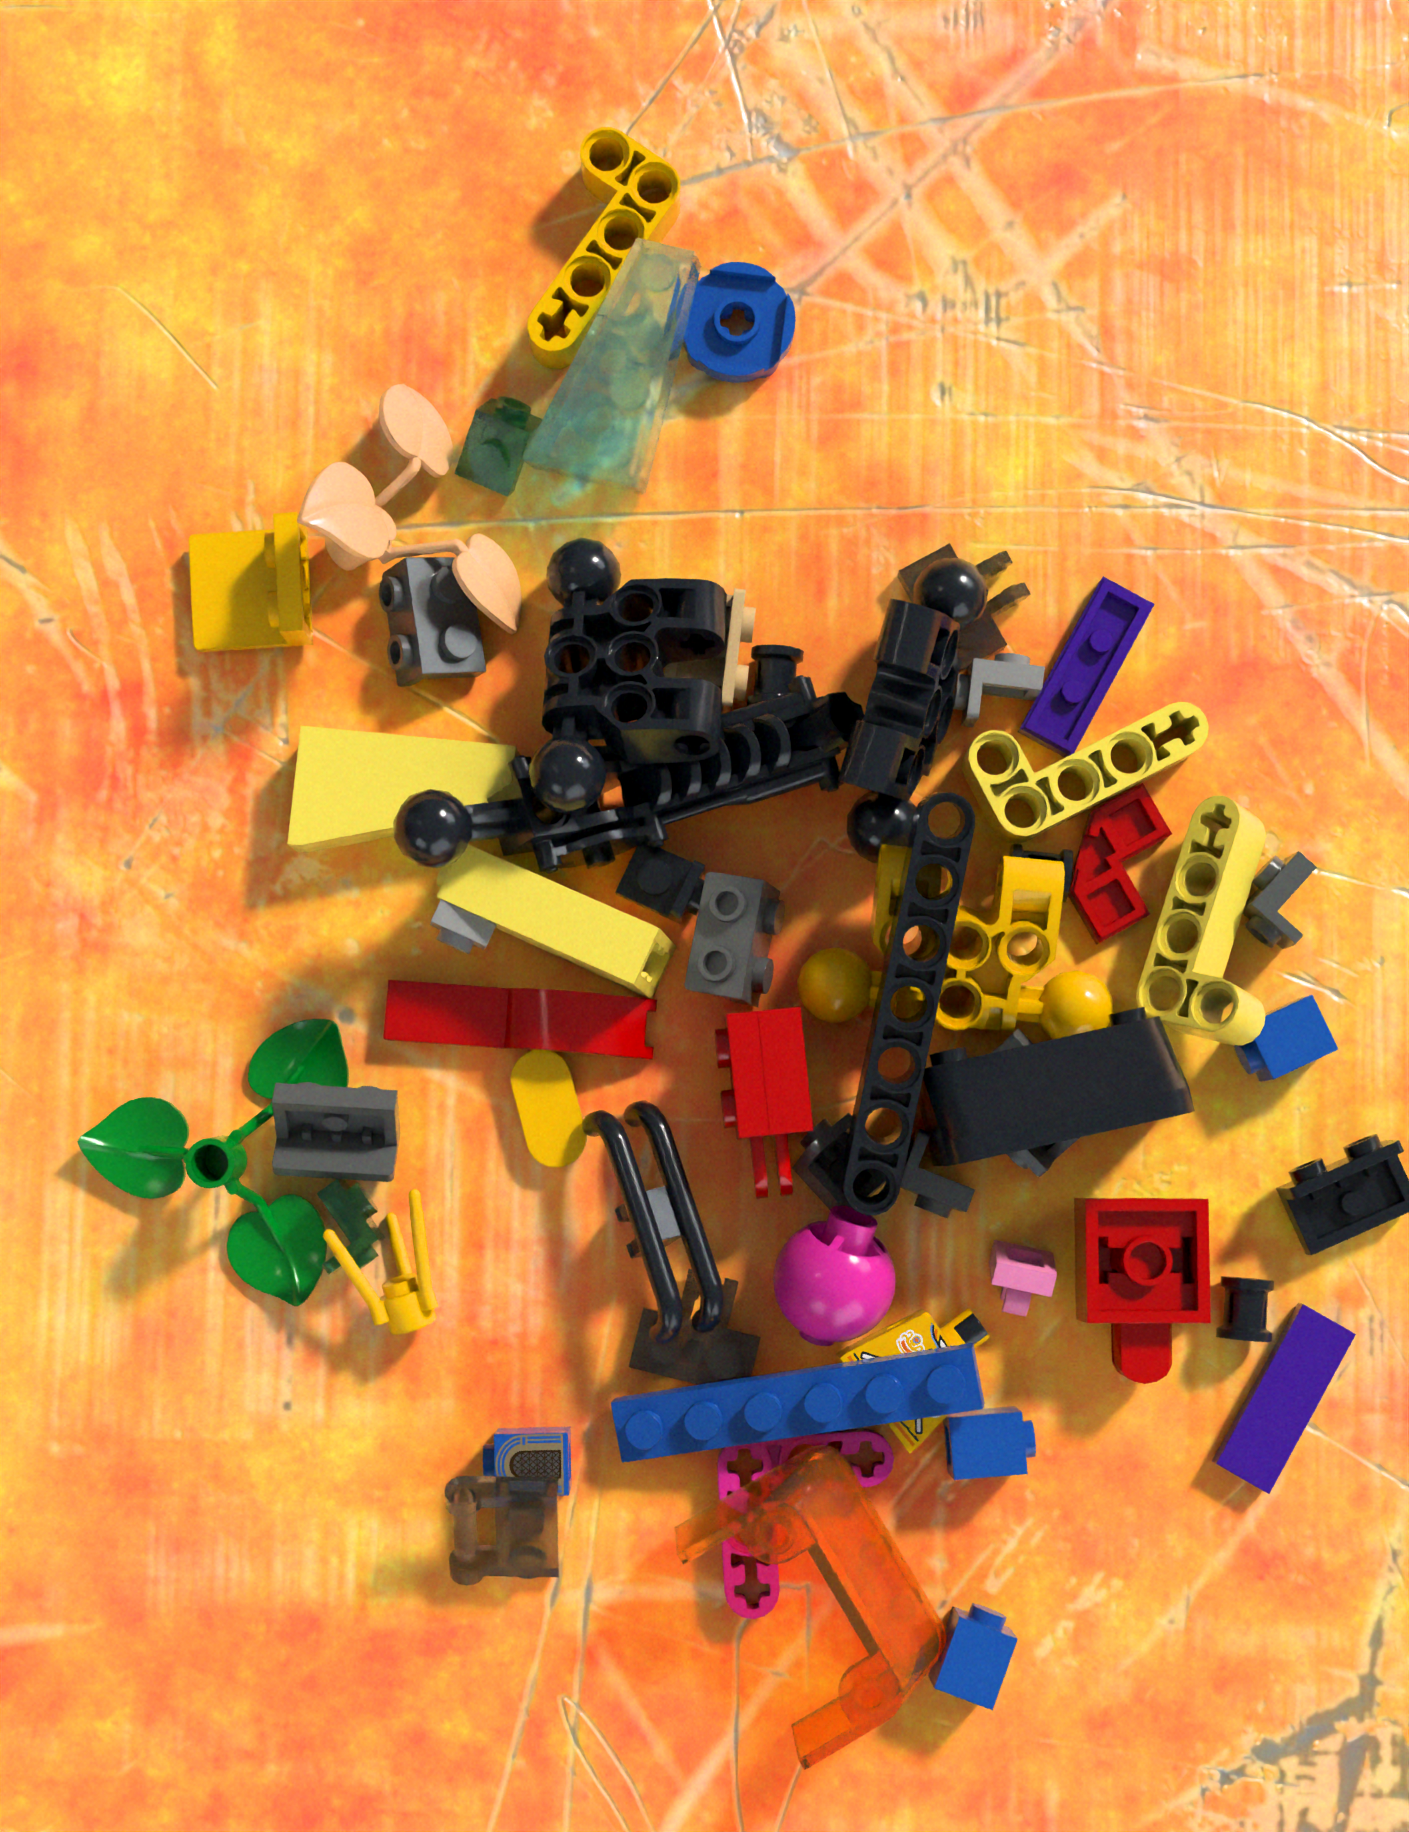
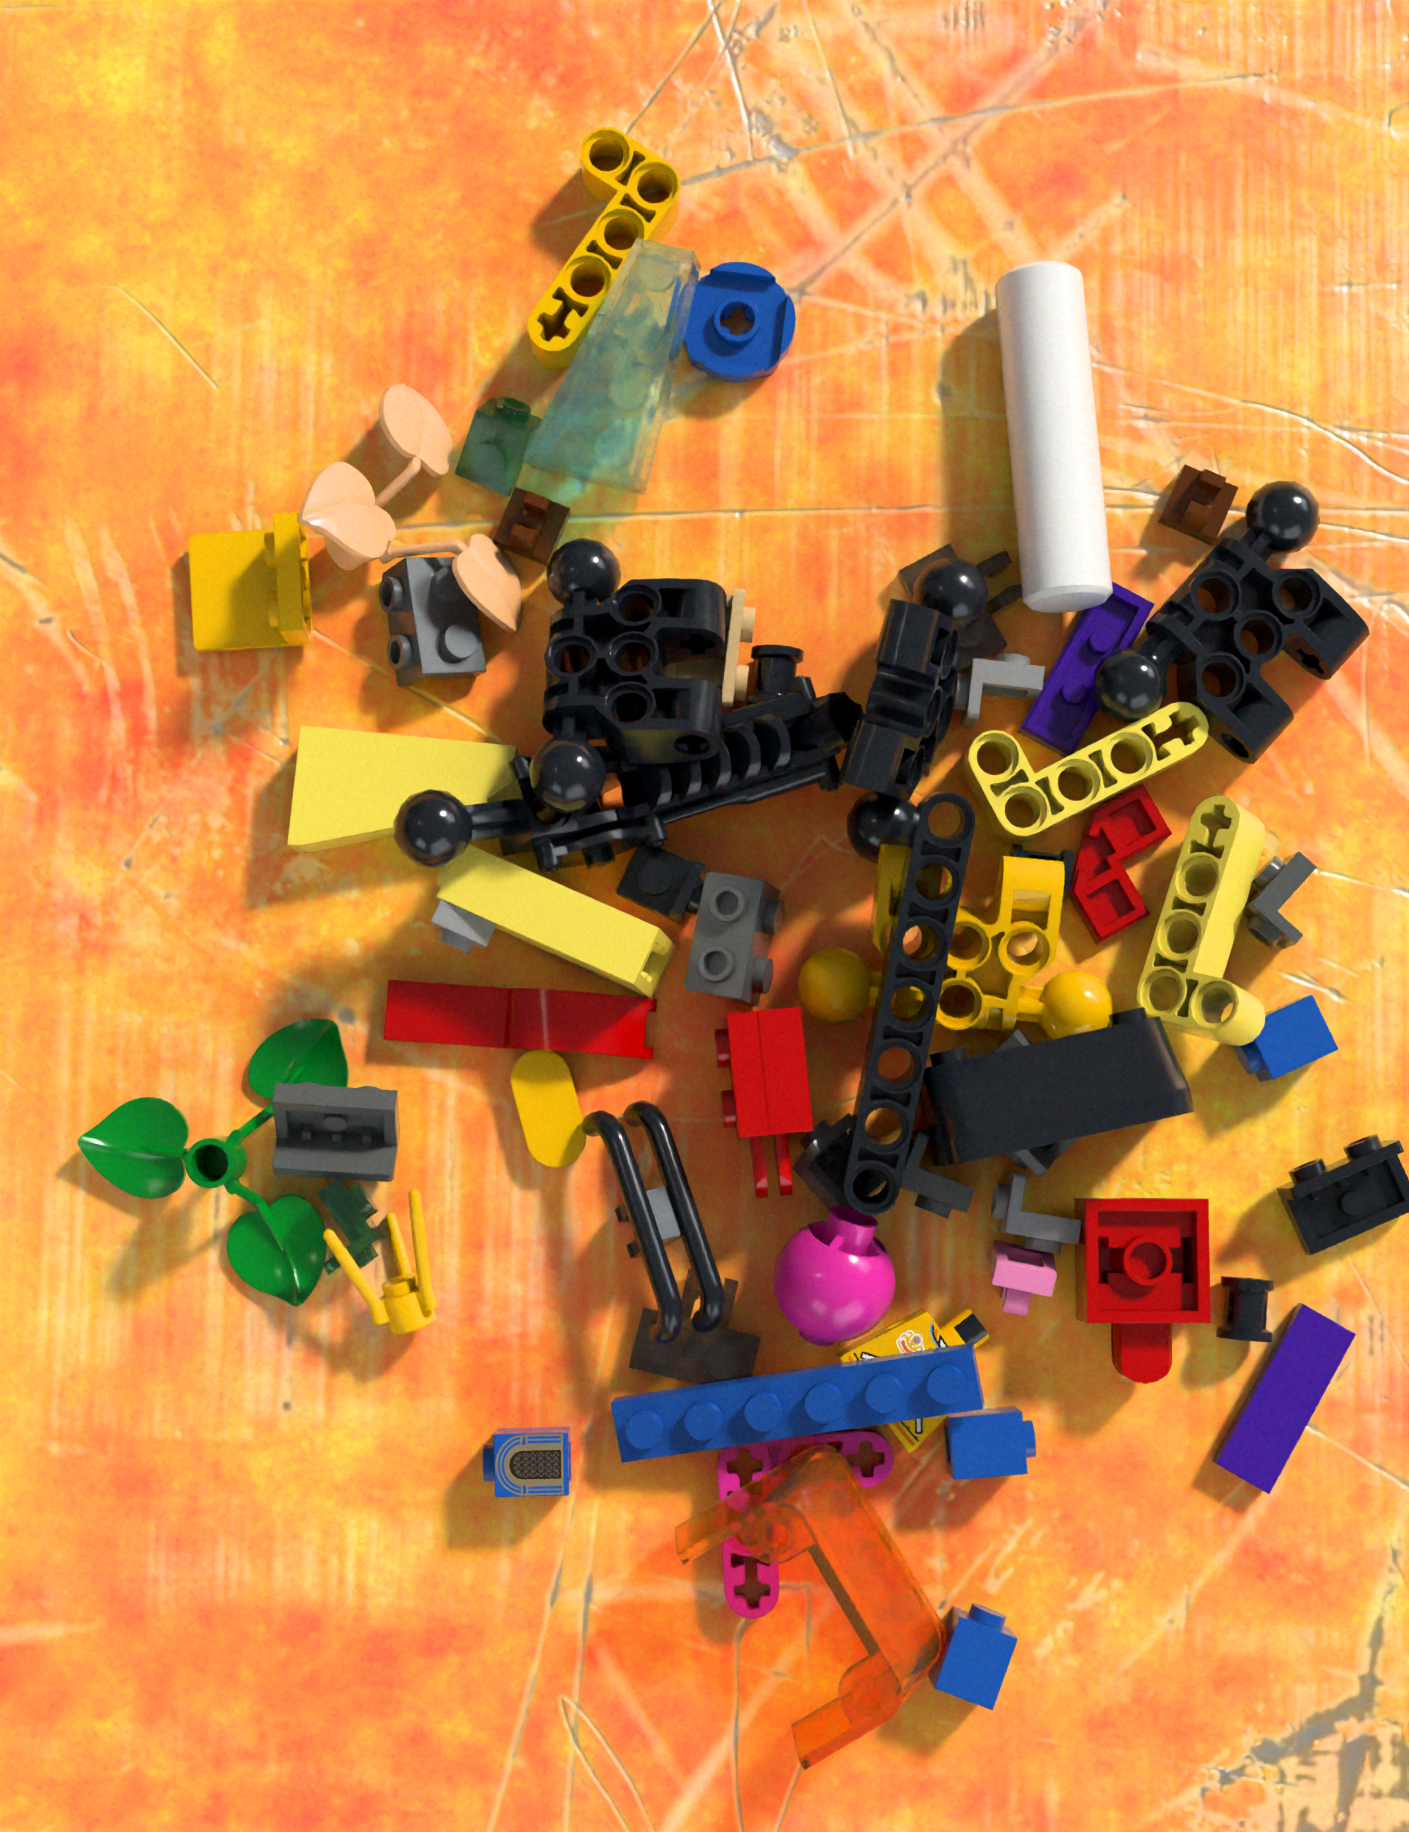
clear smoke plate [444,1476,560,1586] -> none
none -> reddish brown tile [493,487,571,566]
none -> light grey bracket [991,1172,1082,1254]
none -> white cylinder [995,261,1113,613]
none -> black connector [1092,481,1370,764]
none -> reddish brown tile [1158,464,1239,545]

